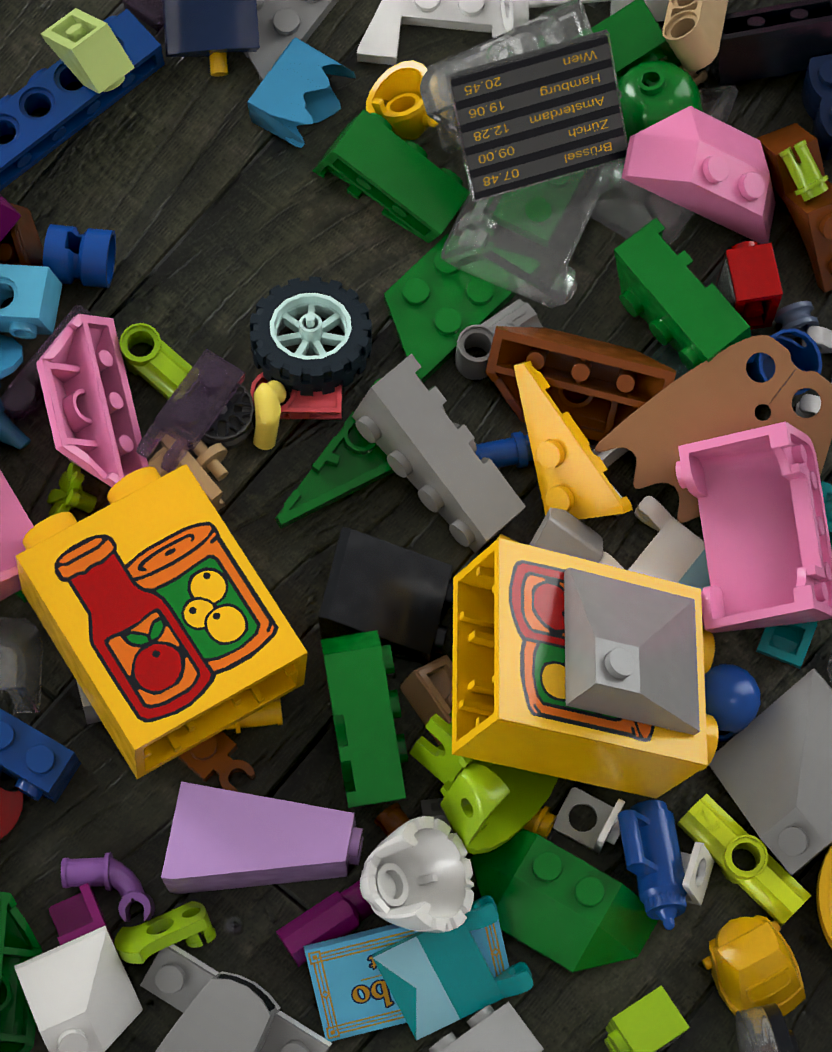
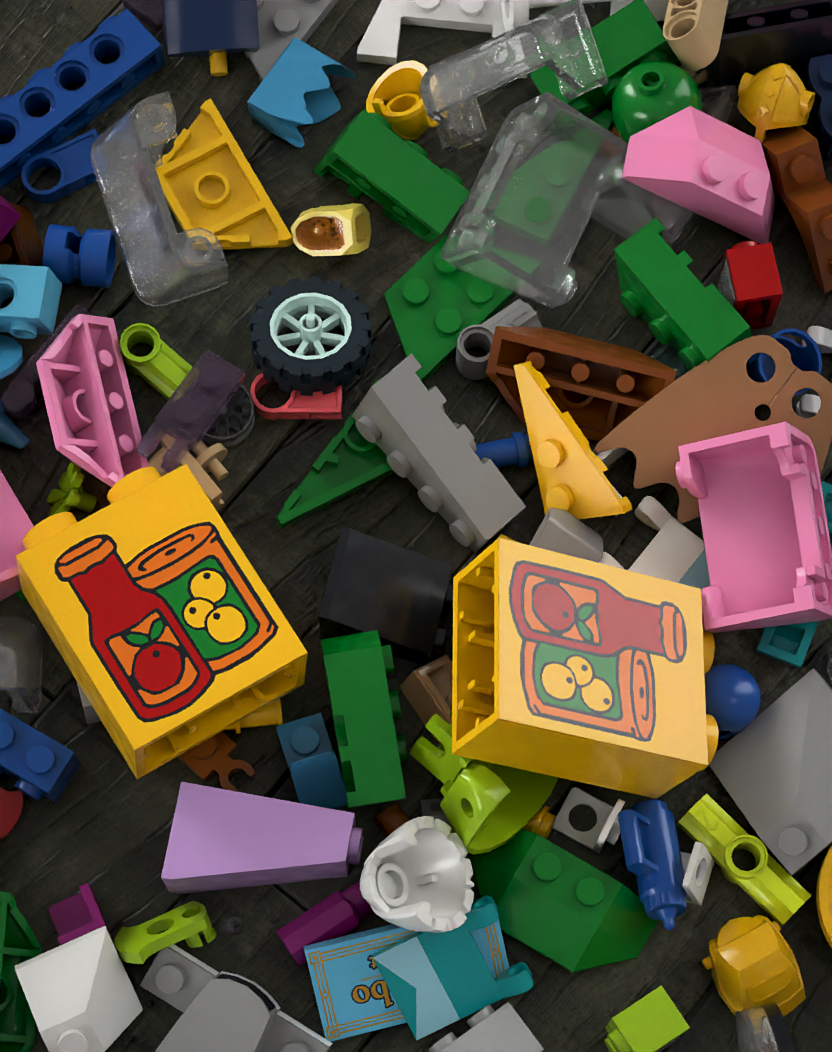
yellowish green slope [41,8,135,94] -> none
medium lavender piece [61,852,155,922] -> none
light yellow arm [253,380,287,450] -> none
piece [446,29,628,203] -> none
light grey slope [564,568,700,735] -> none
sand blue bush [774,301,819,339] -> none
lime pin [778,140,829,202] -> none
none -> blue piece [21,129,115,204]
none -> clear windscreen [90,91,228,307]
none -> yellow wing [151,98,293,251]
none -> dark azure slope [276,712,348,809]
none -> rock [290,203,372,256]
none -> yellow helmet [737,63,815,143]

